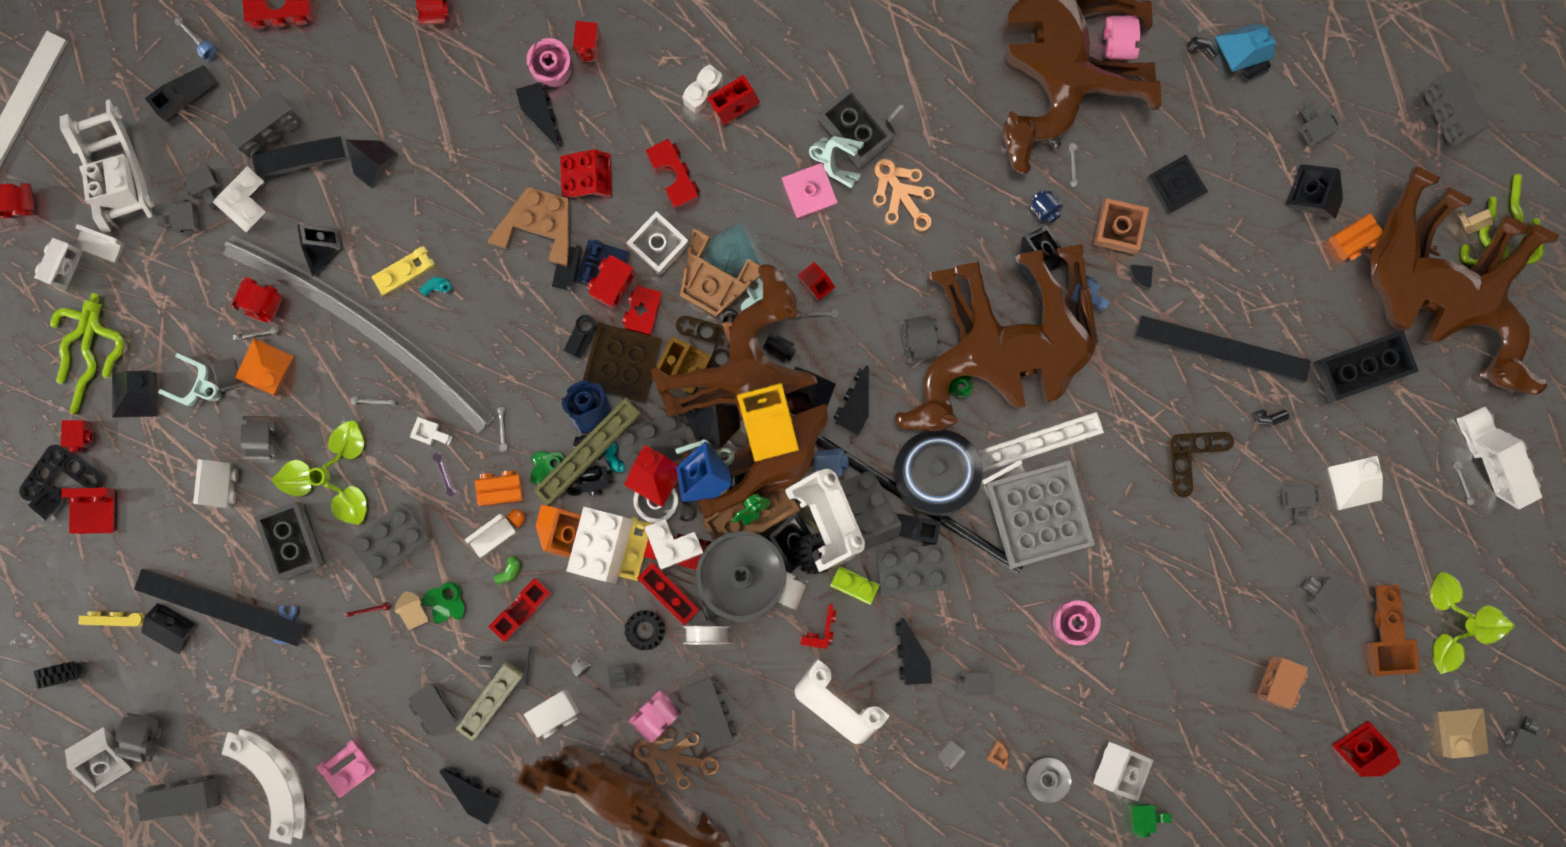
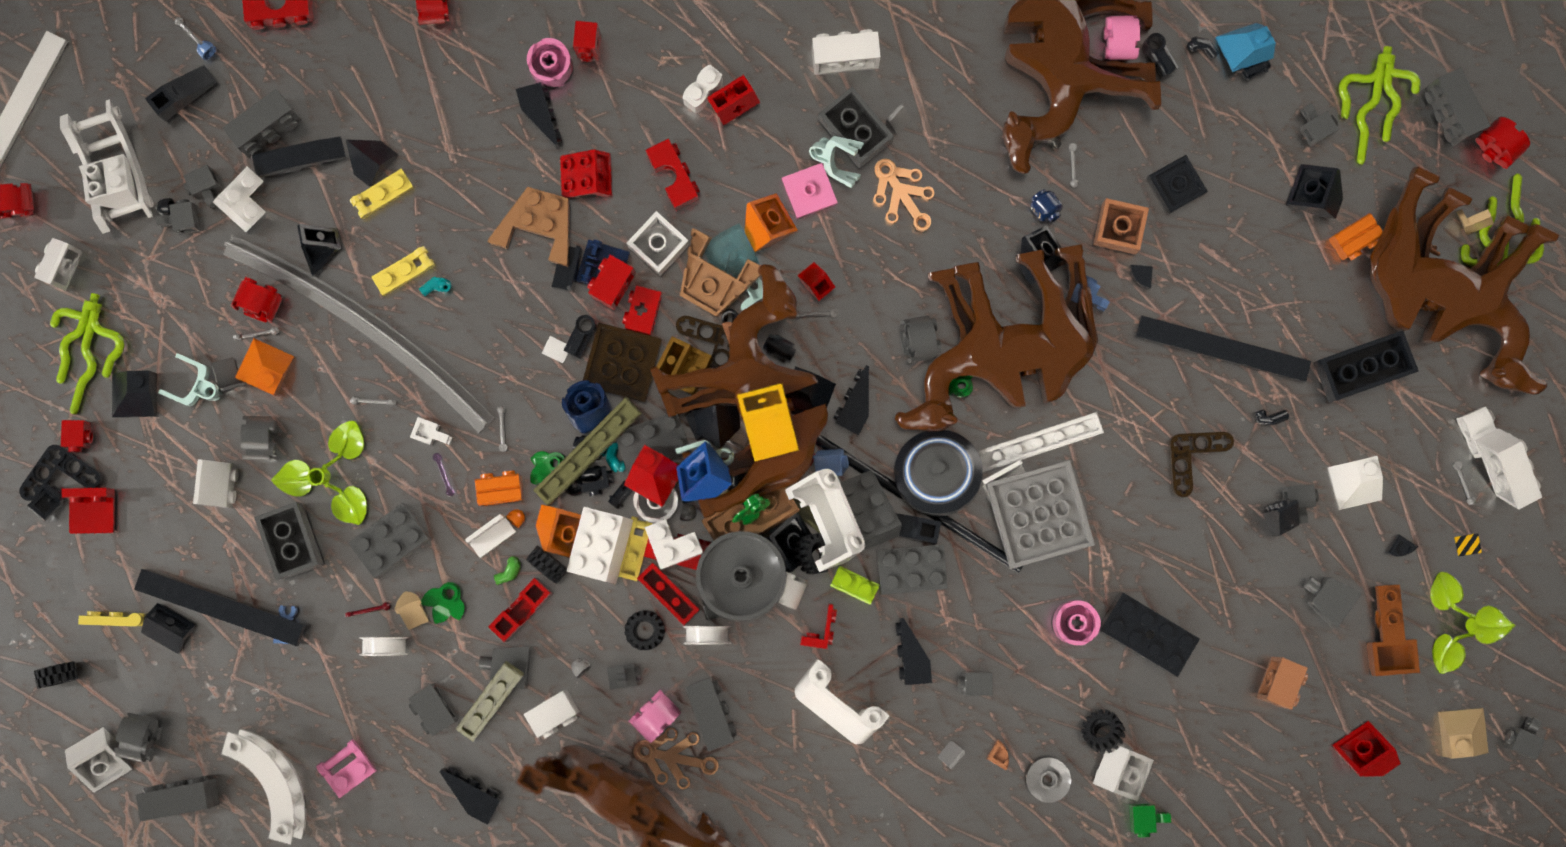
white panel [74,224,125,264] -> none
none -> black hinge [157,198,175,215]
none -> light yellow plate [350,168,414,219]
none -> white wheel [359,637,409,656]
none -> black tyre [526,545,567,584]
none -> white sticker [542,336,568,363]
none -> black pin [608,480,633,509]
none -> orange slope [744,193,798,252]
none -> white brick [812,29,881,75]
none -> black tyre [1081,709,1126,754]
none -> black brick [1099,592,1200,677]
none -> black piece [1142,33,1179,78]
none -> black slope [1262,499,1299,537]
none -> lime plant [1339,46,1421,165]
none -> black tile [1386,534,1418,557]
none -> sticker [1455,533,1482,557]
none -> red brick [1475,117,1530,169]

